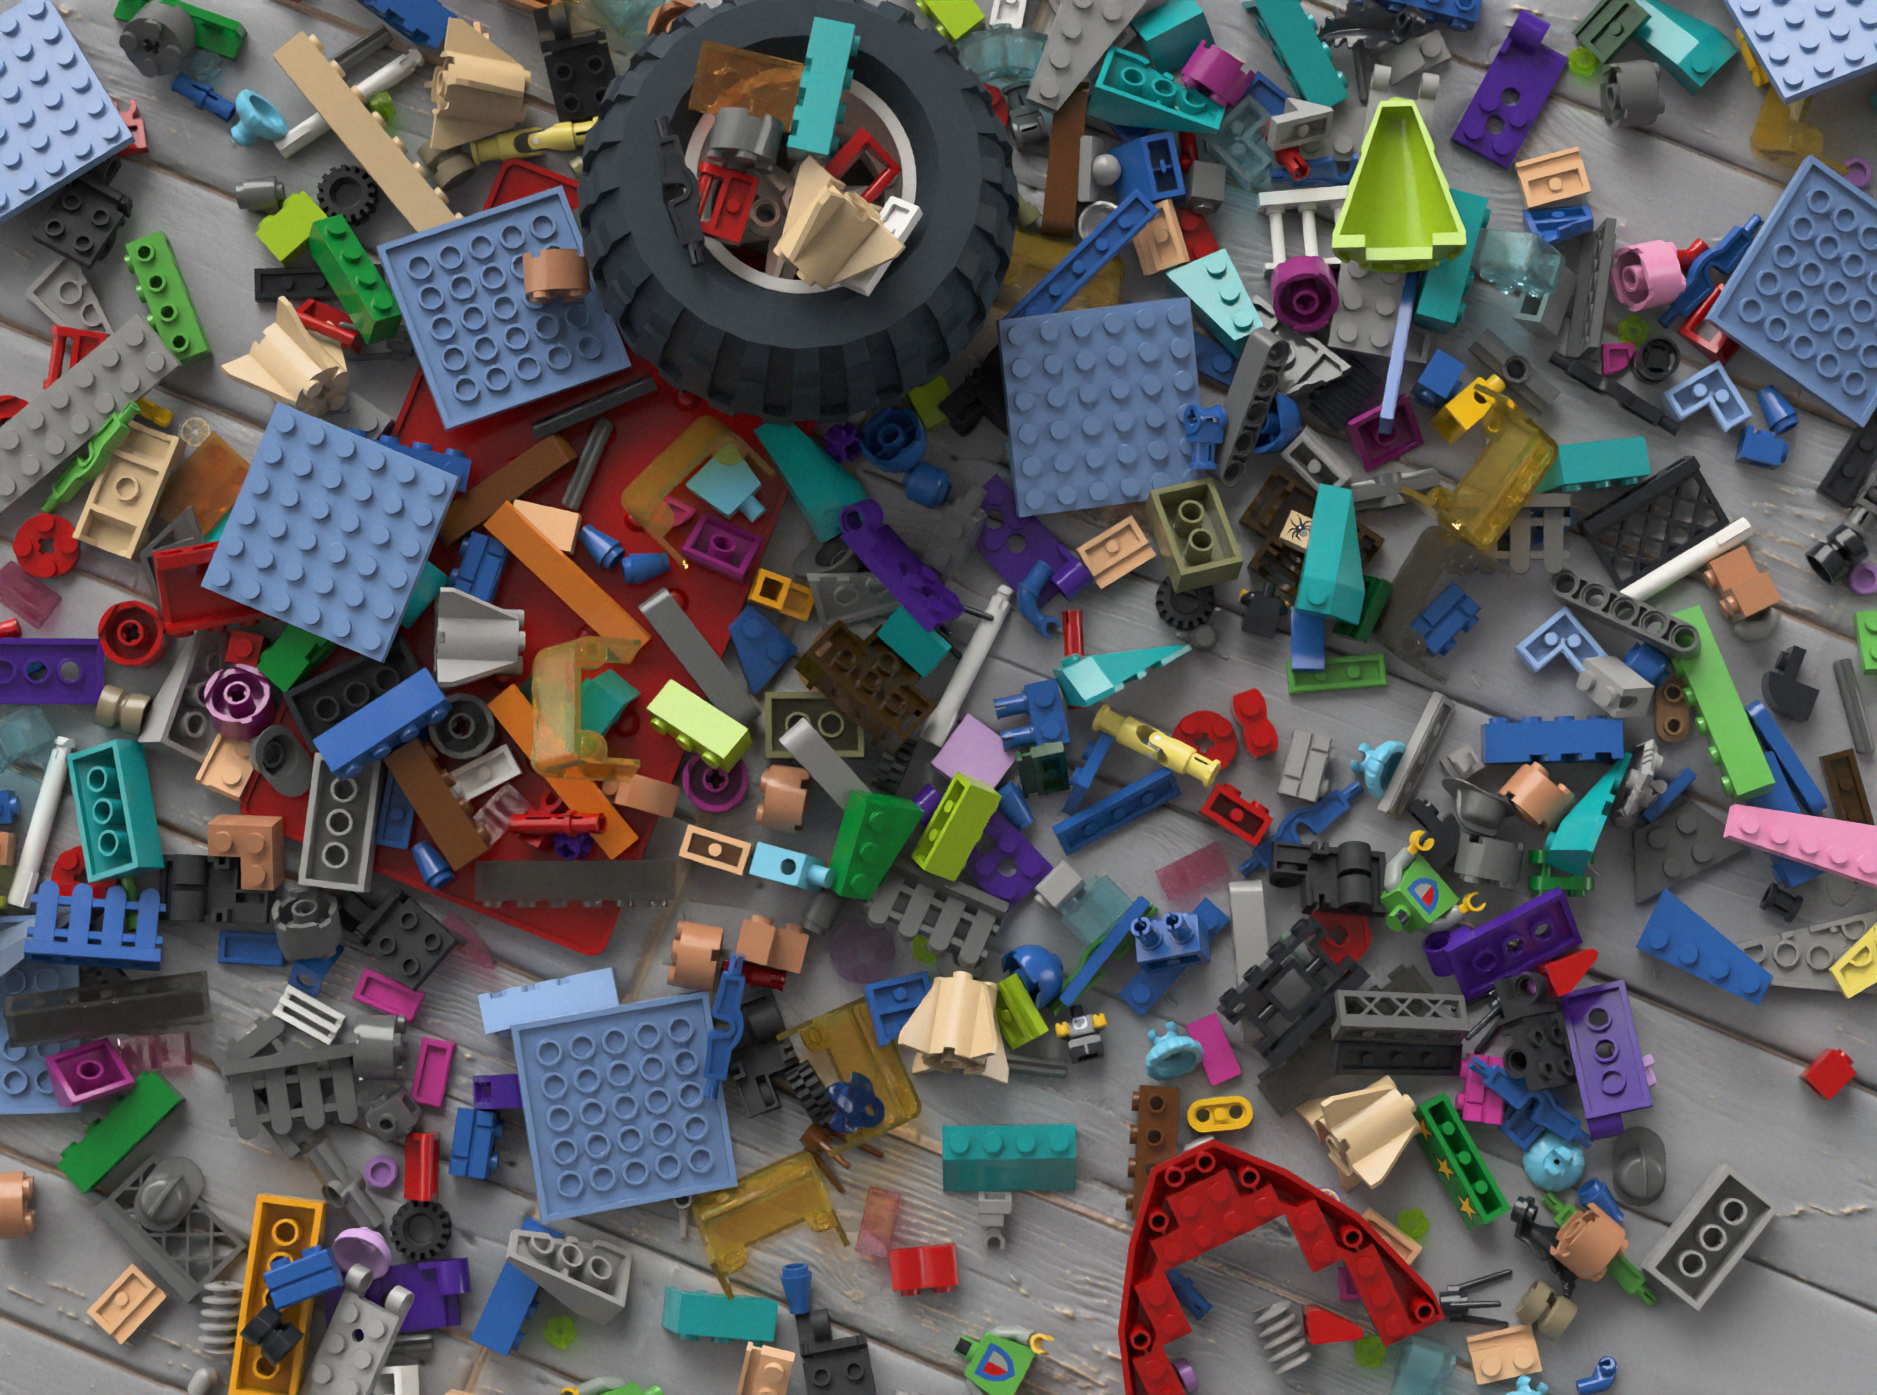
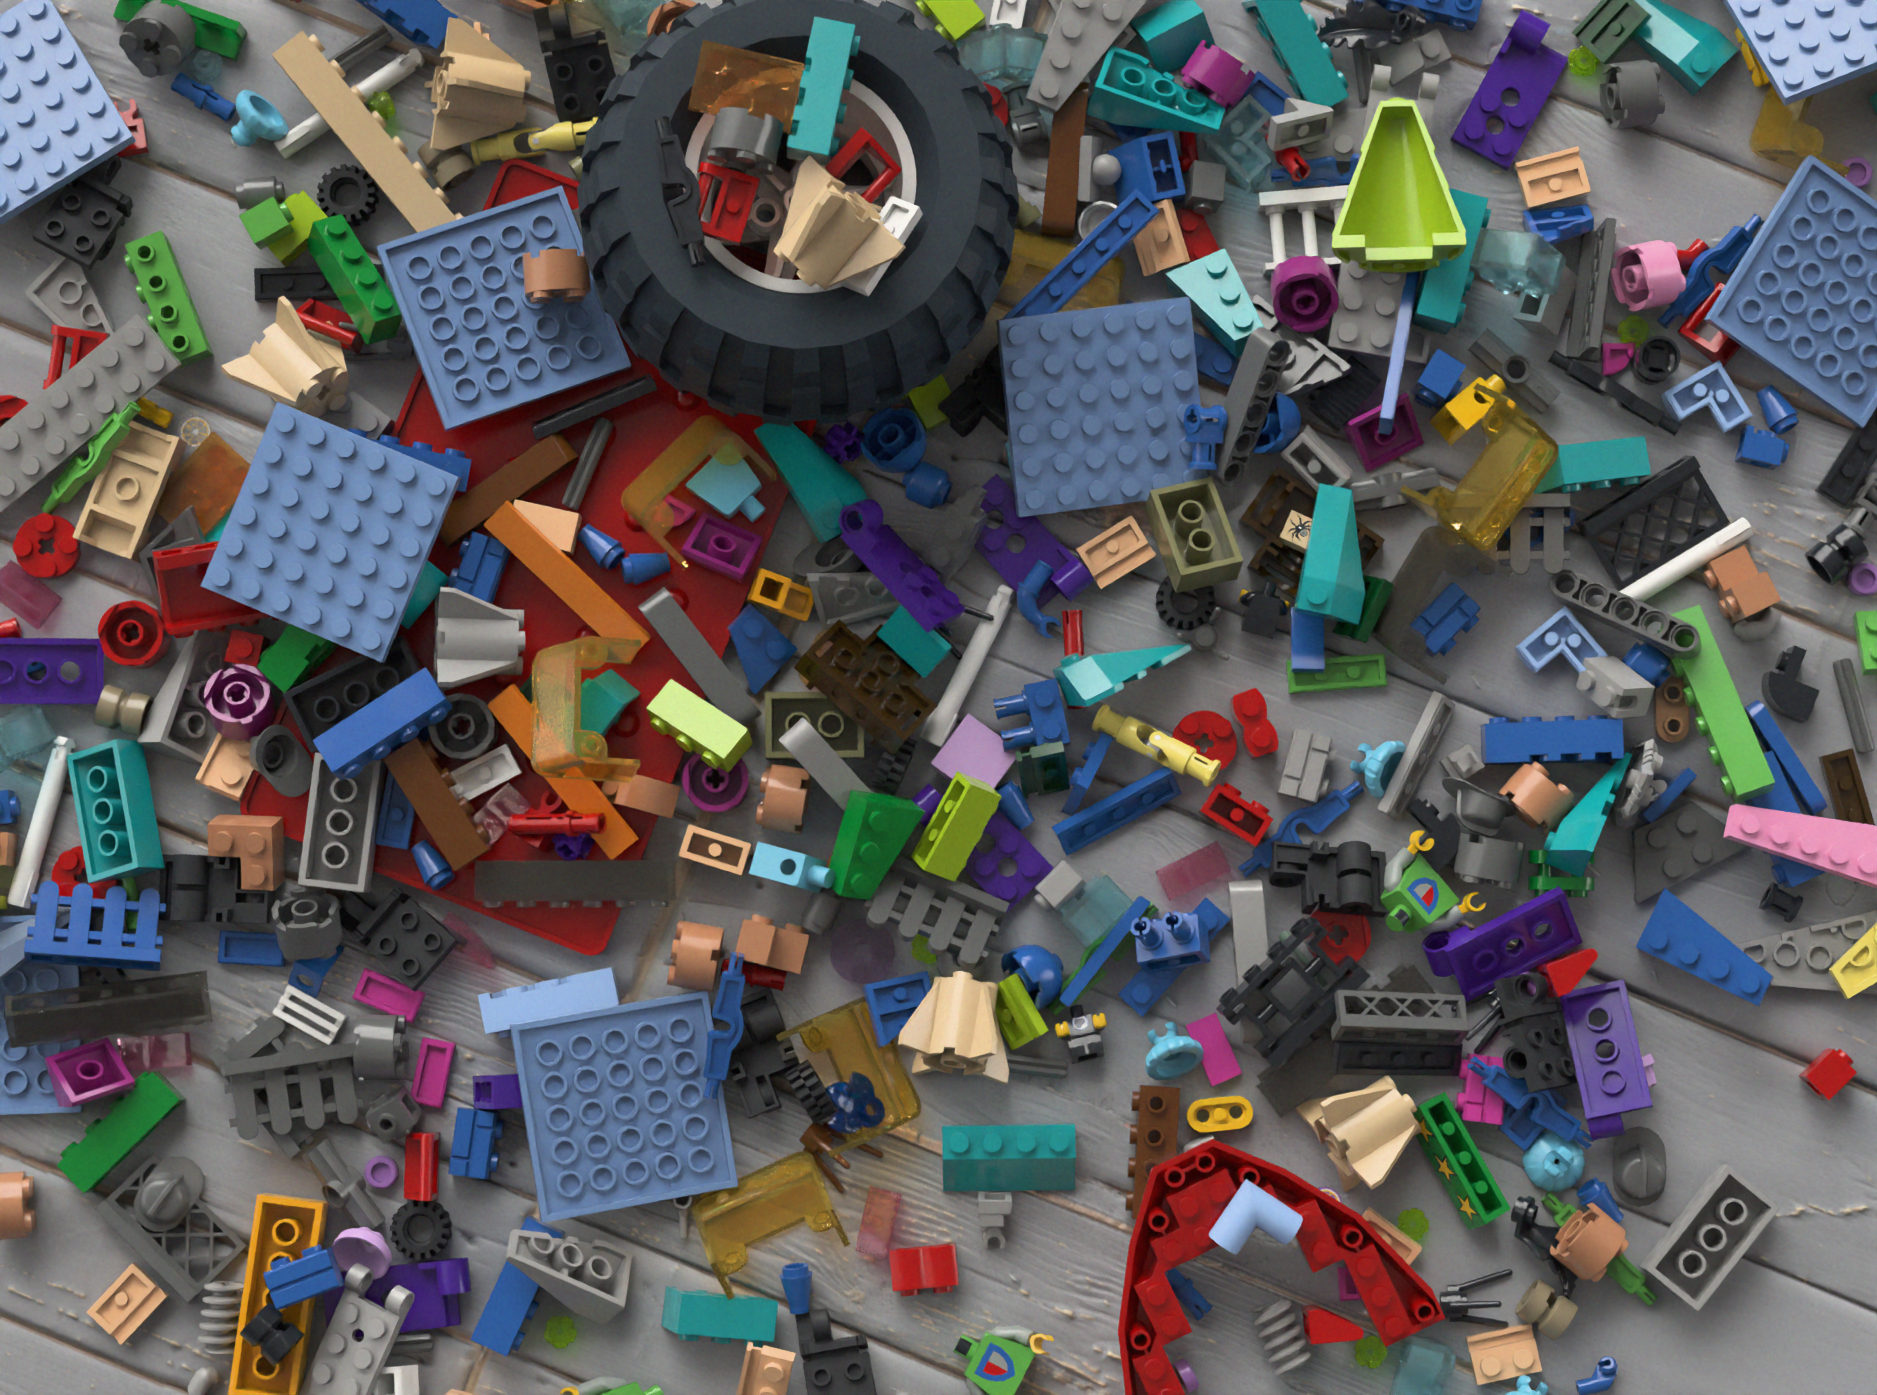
none -> bright green brick [239,197,294,250]
none -> light blue brick [1208,1179,1303,1255]

